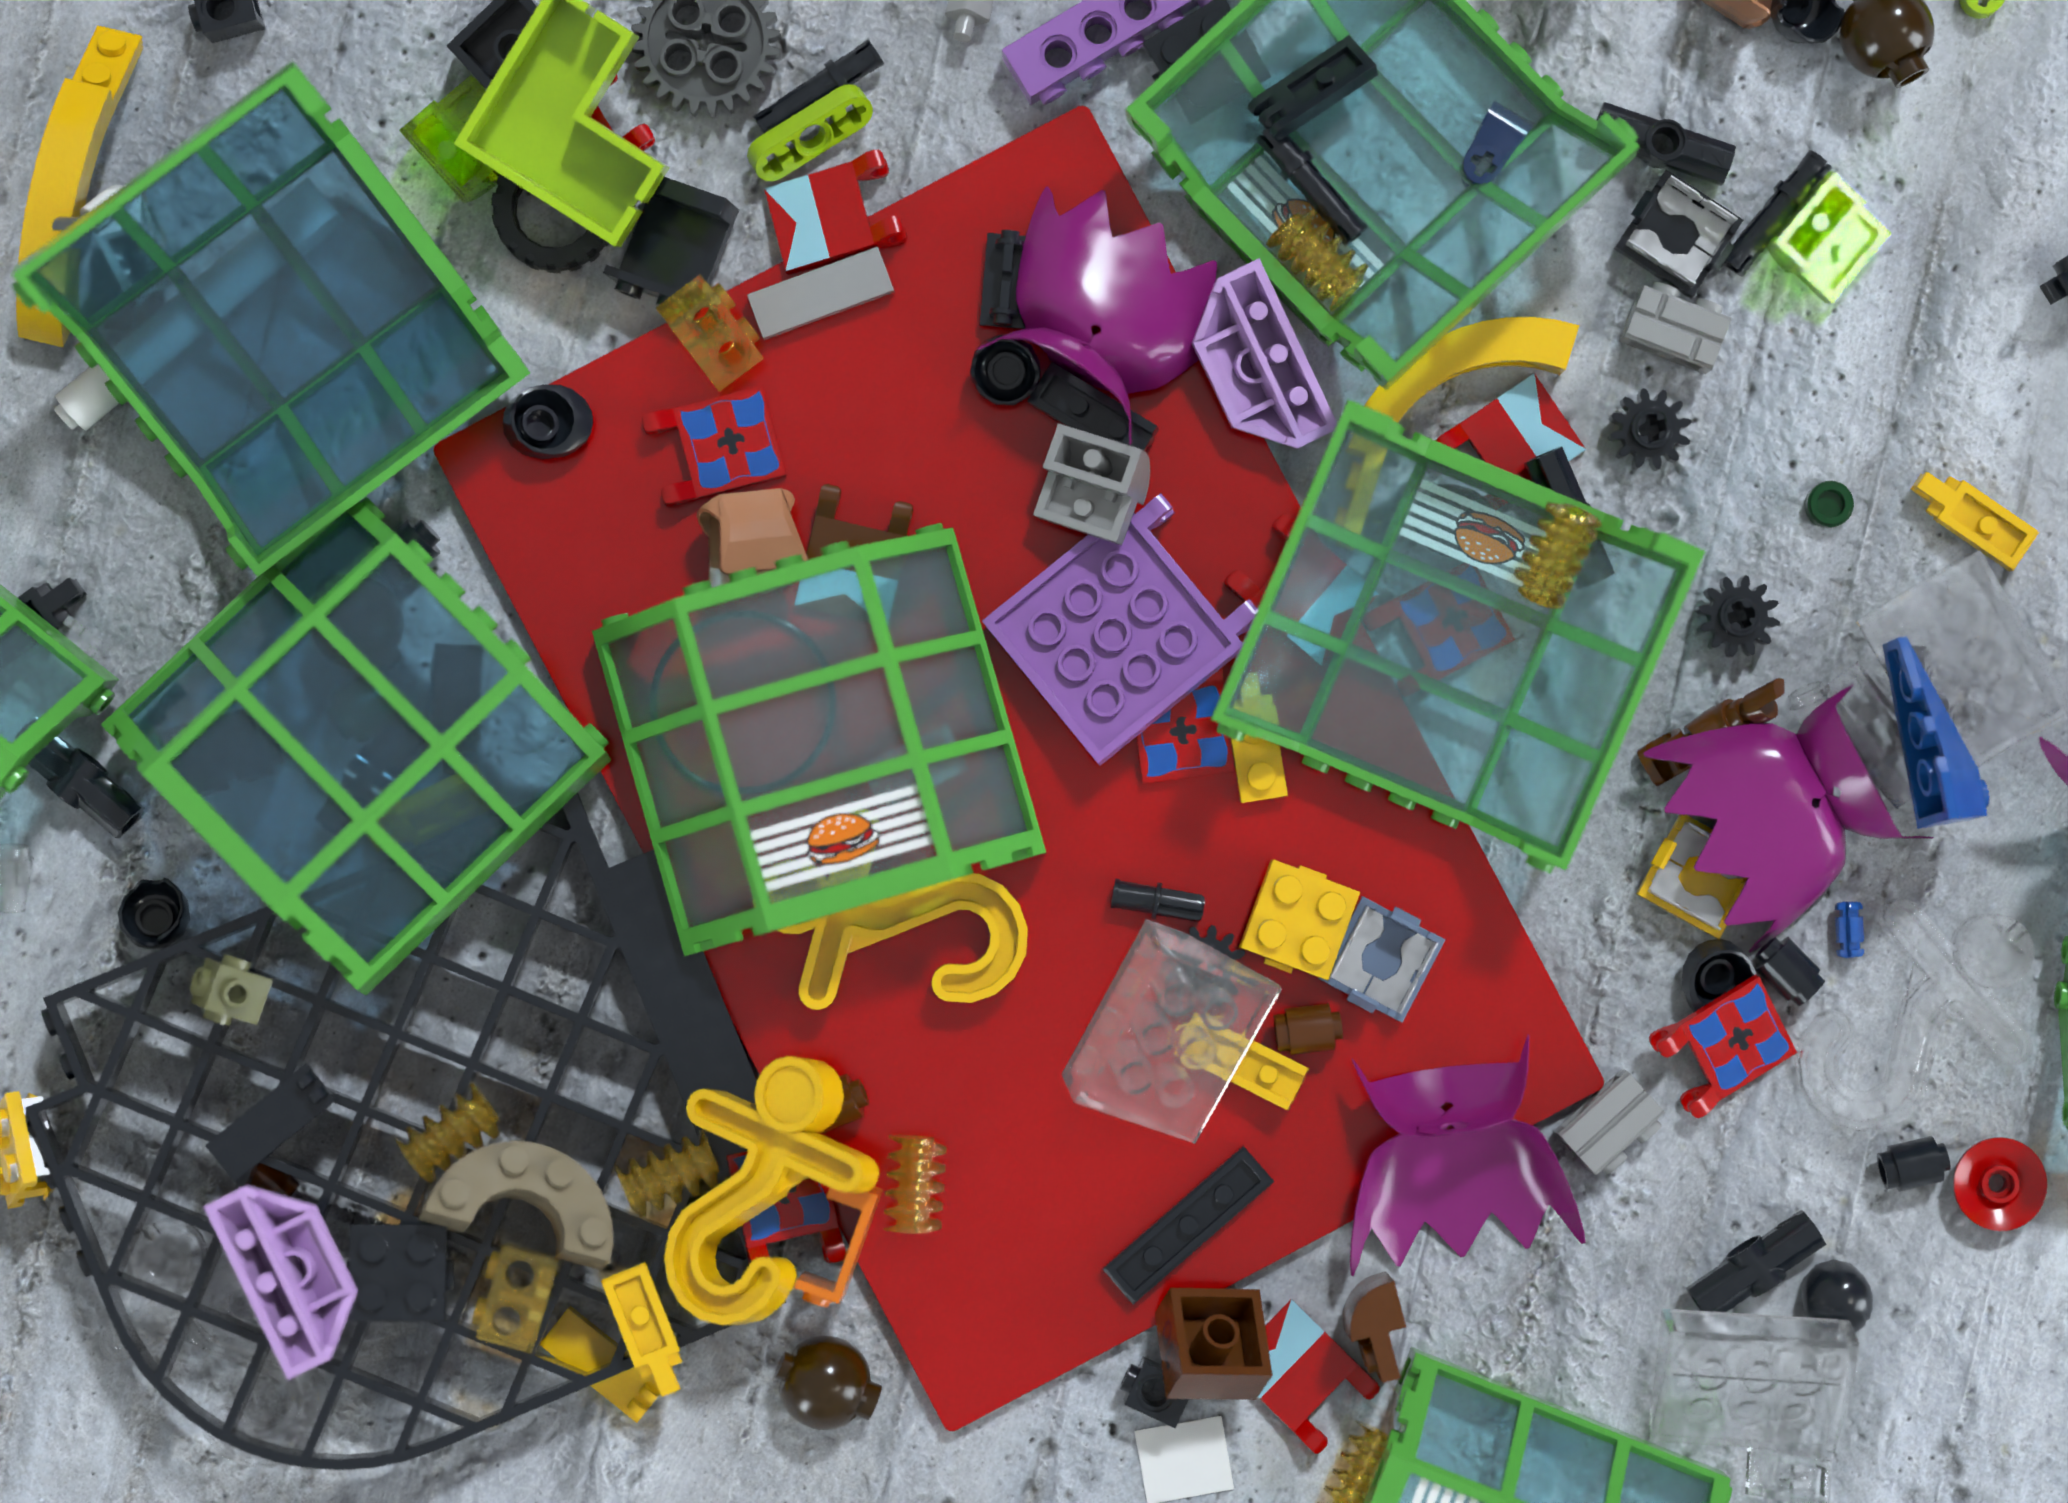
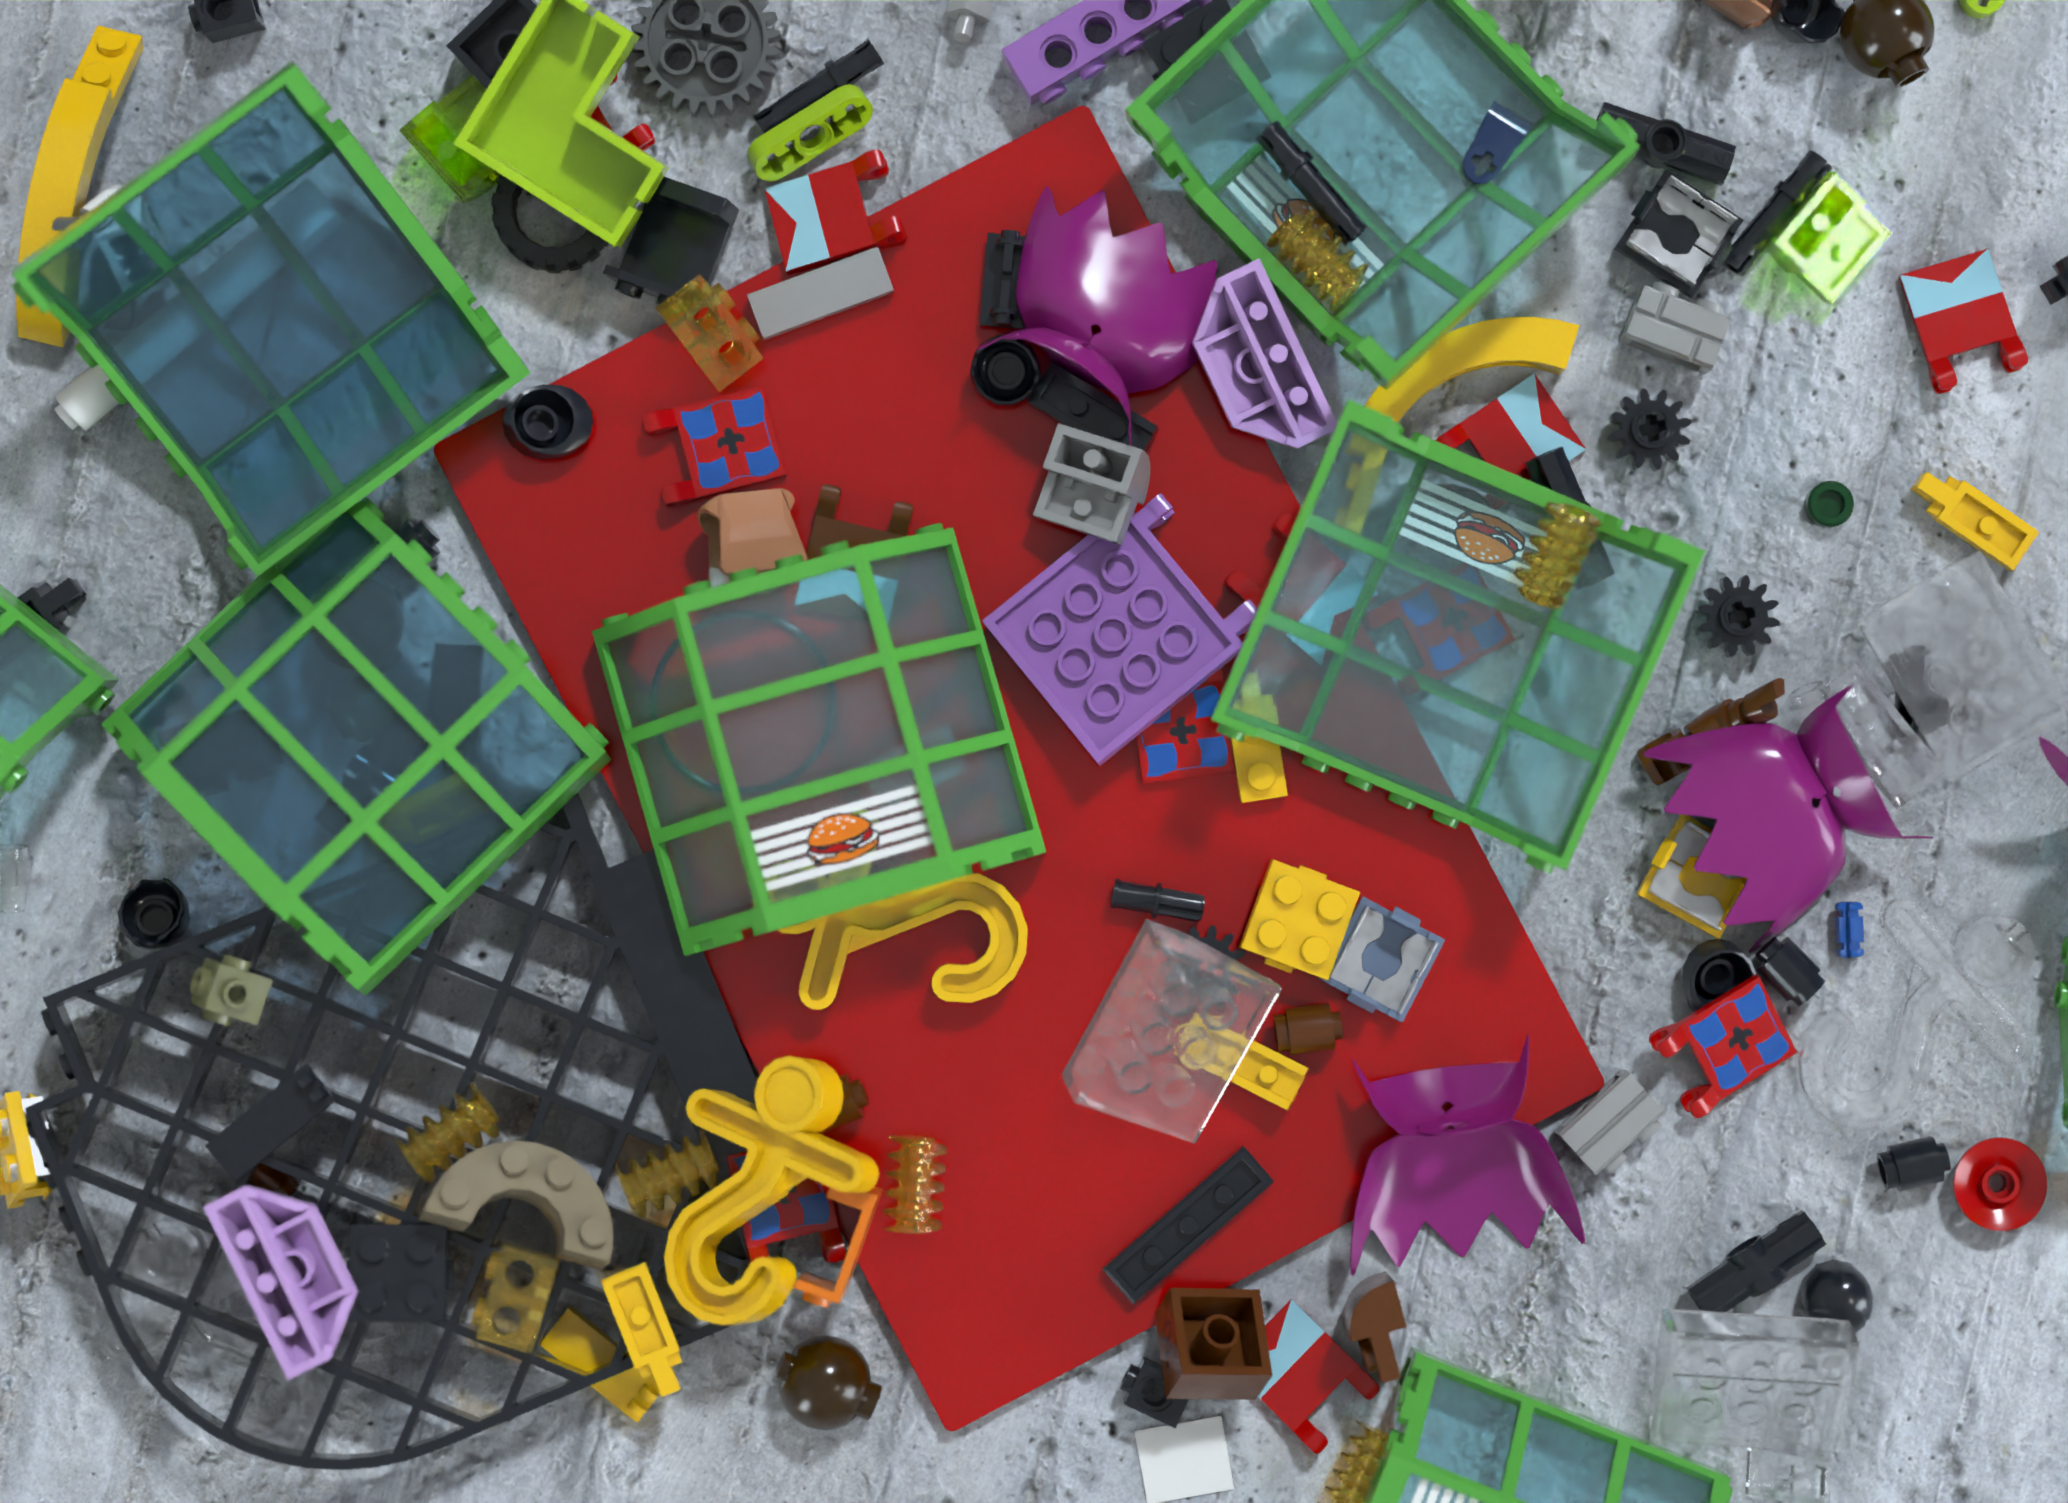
black piece [14,718,145,838] -> none
black hinge [1248,35,1378,140] -> none
blue wedge [1882,636,1990,829] -> none
none -> red flag [1898,249,2028,394]

